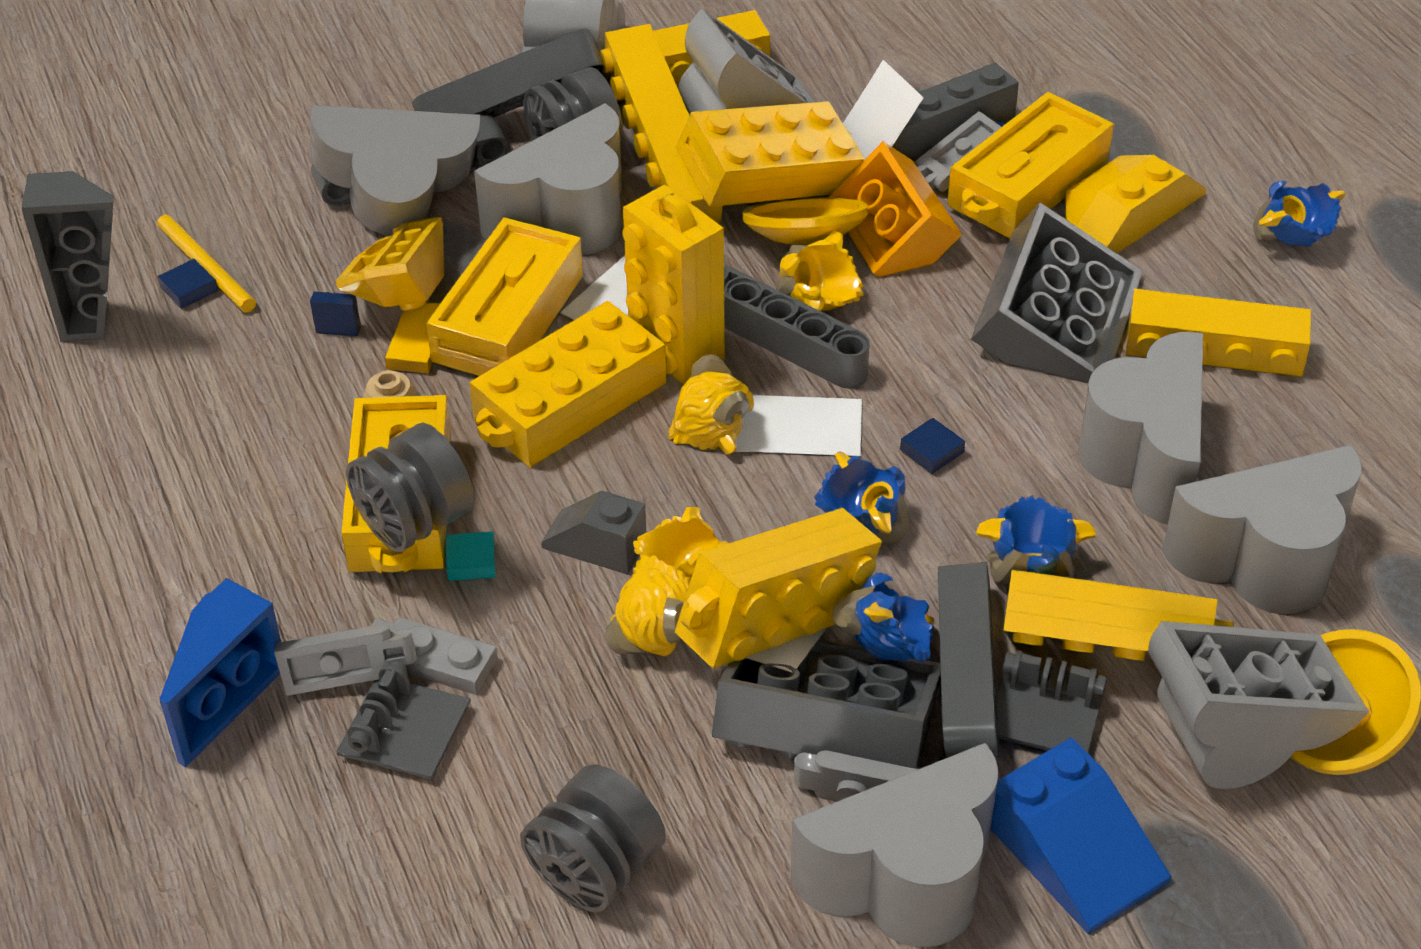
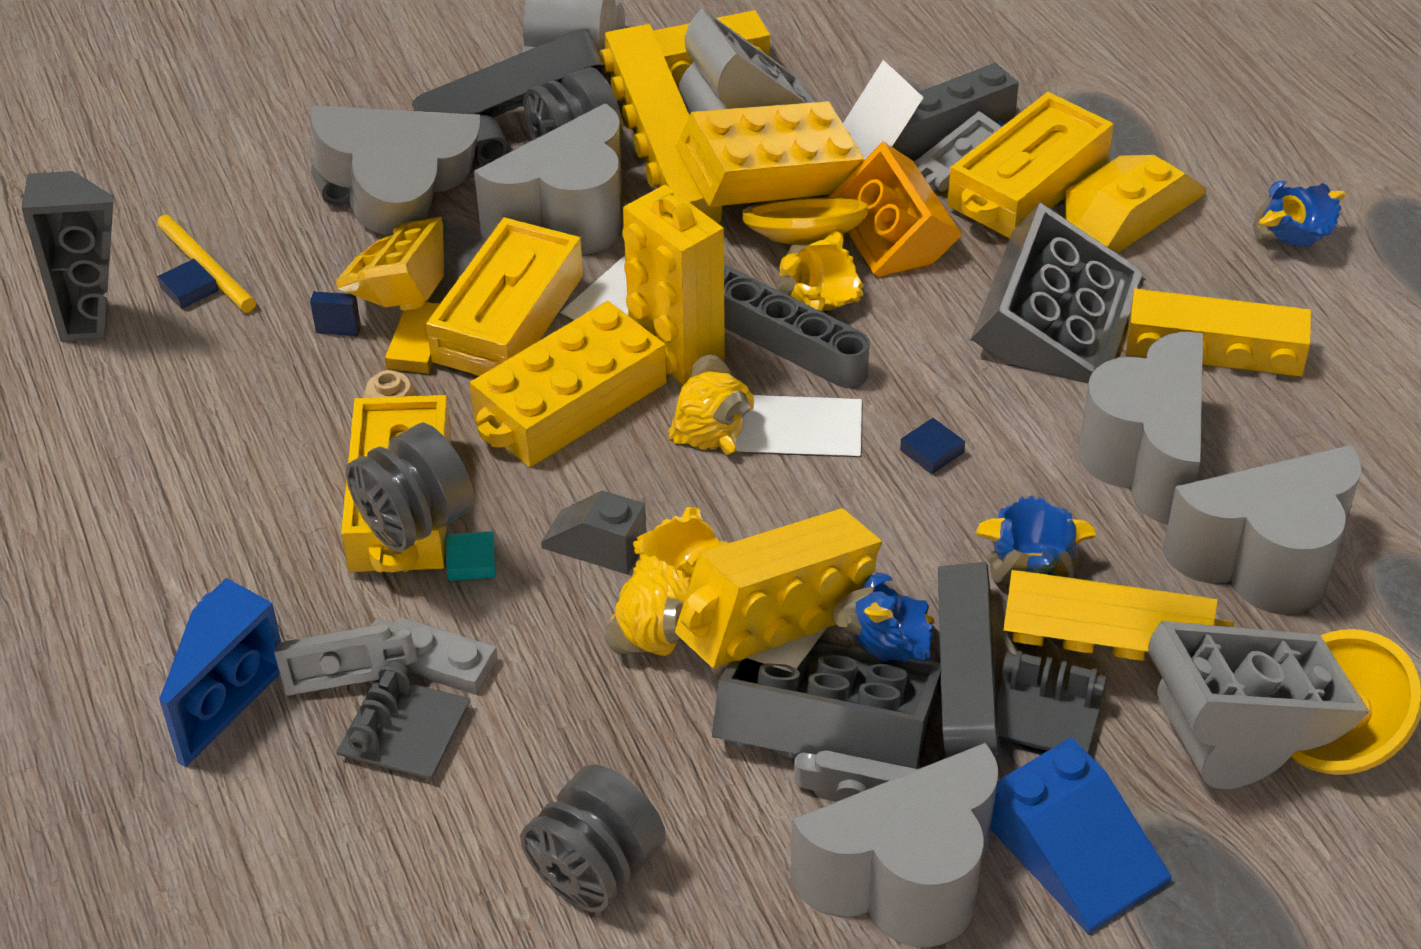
blue hair [814,451,909,544] -> none

